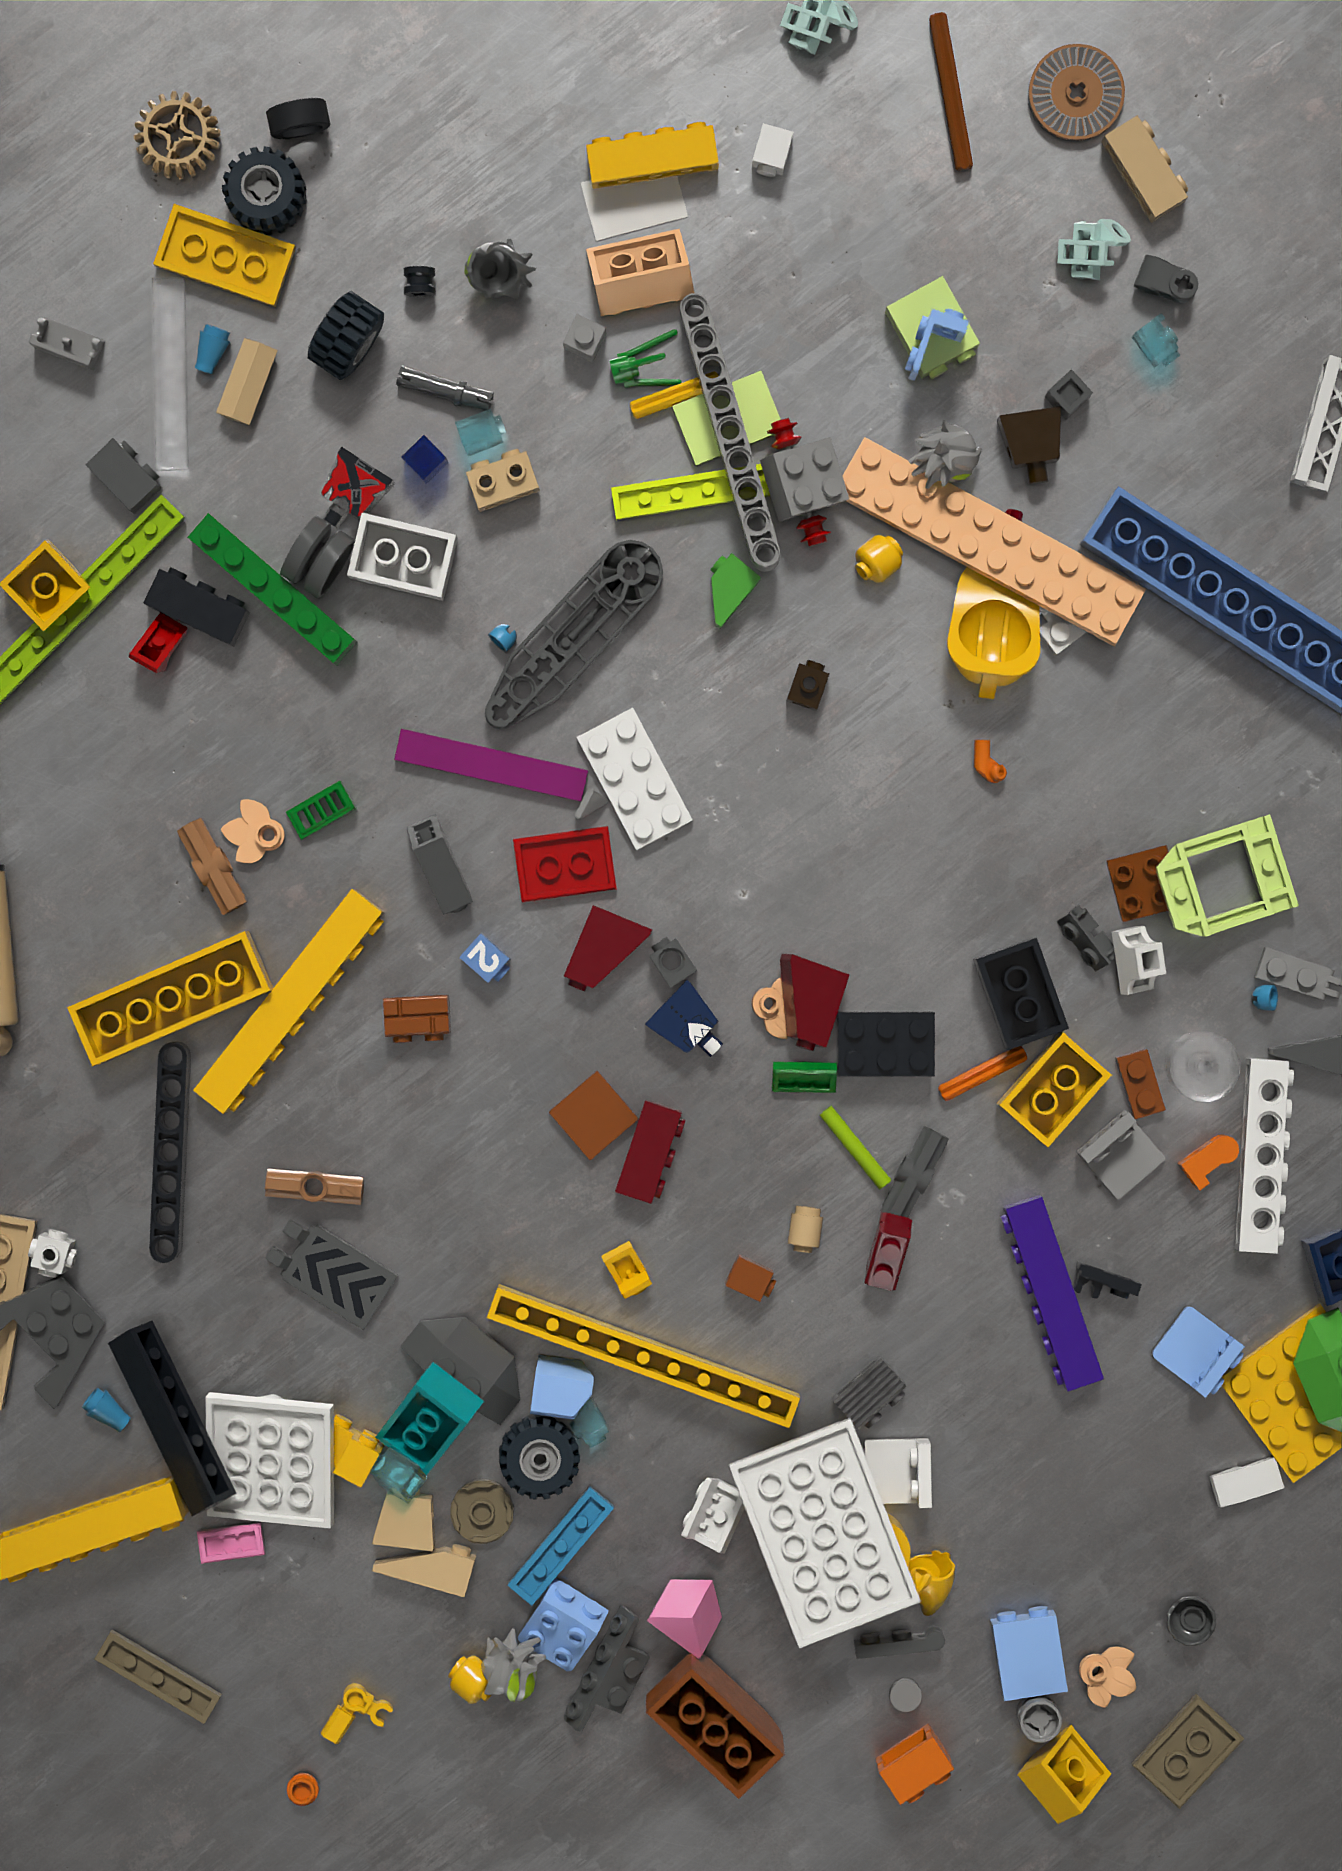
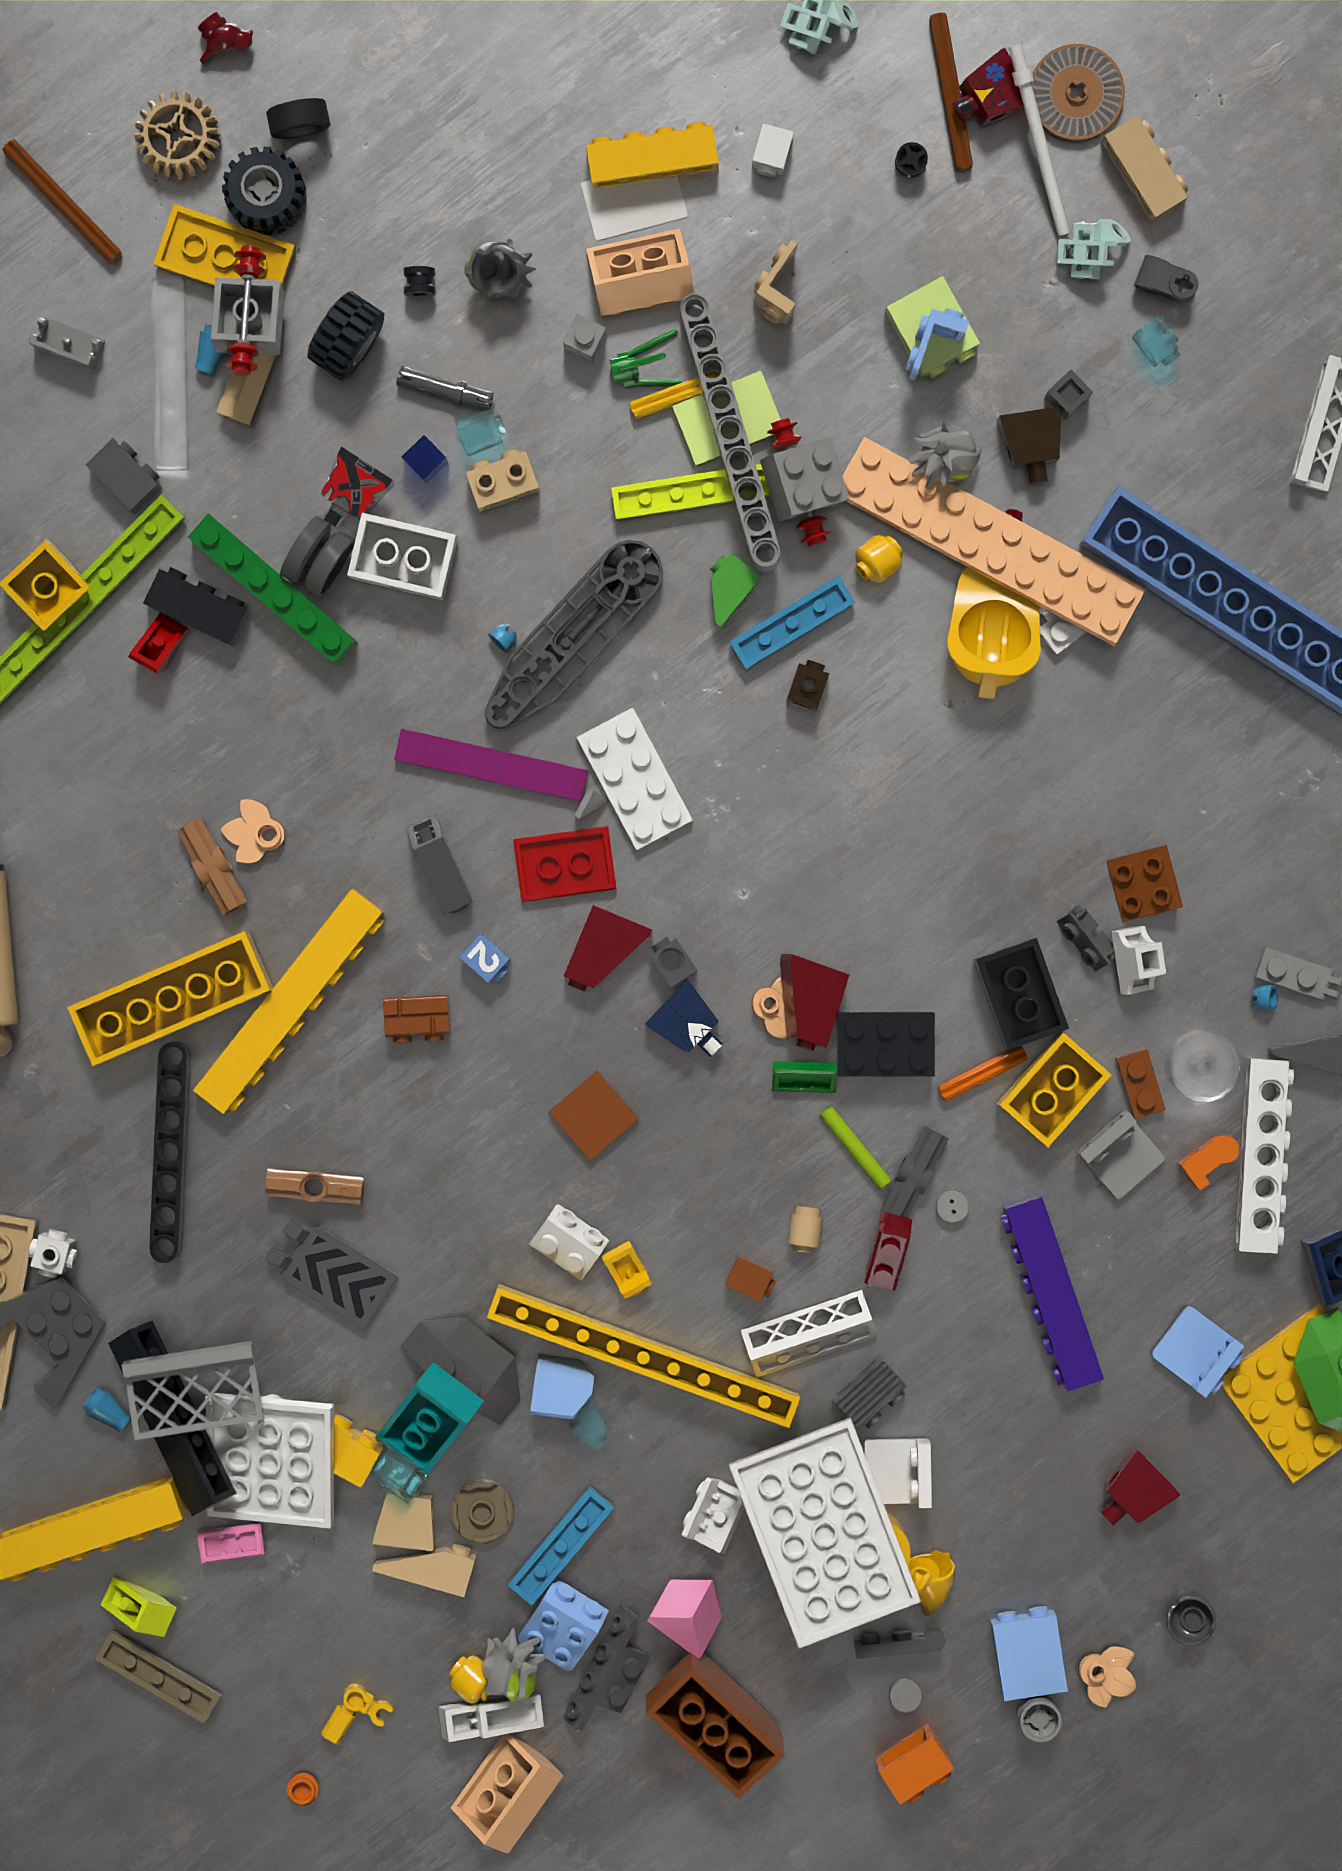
green slope [286,781,357,840] -> none
black wheel [499,1415,580,1500] -> none
dark red brick [615,1099,686,1204] -> none
orange arm [974,740,1007,783] -> none
yellow slope [1017,1725,1111,1824] -> none
black plate [1074,1261,1142,1299] -> none
dark tan tile [1131,1694,1244,1809] -> none
yellowish green wedge [1156,814,1299,937] -> none
white slope [1209,1457,1284,1507] -> none
none -> dark orange axle [2,139,122,264]
none -> neon yellow slope [101,1576,177,1637]
none -> light grey fence [122,1341,264,1440]
none -> dark red animal [197,12,253,65]
none -> light grey brick [211,246,285,376]
none -> white slope [438,1694,544,1742]
none -> light nougat slope [450,1733,564,1854]
none -> white bracket [529,1204,609,1281]
none -> dark azure plate [729,576,855,670]
none -> white fence [741,1290,877,1378]
none -> tan bracket [753,240,798,325]
none -> black wheel [895,142,928,179]
none -> light grey tile [936,1190,969,1222]
none -> dark red torso [952,47,1025,125]
none -> white bar [1009,43,1070,236]
none -> dark red torso [1101,1446,1181,1526]

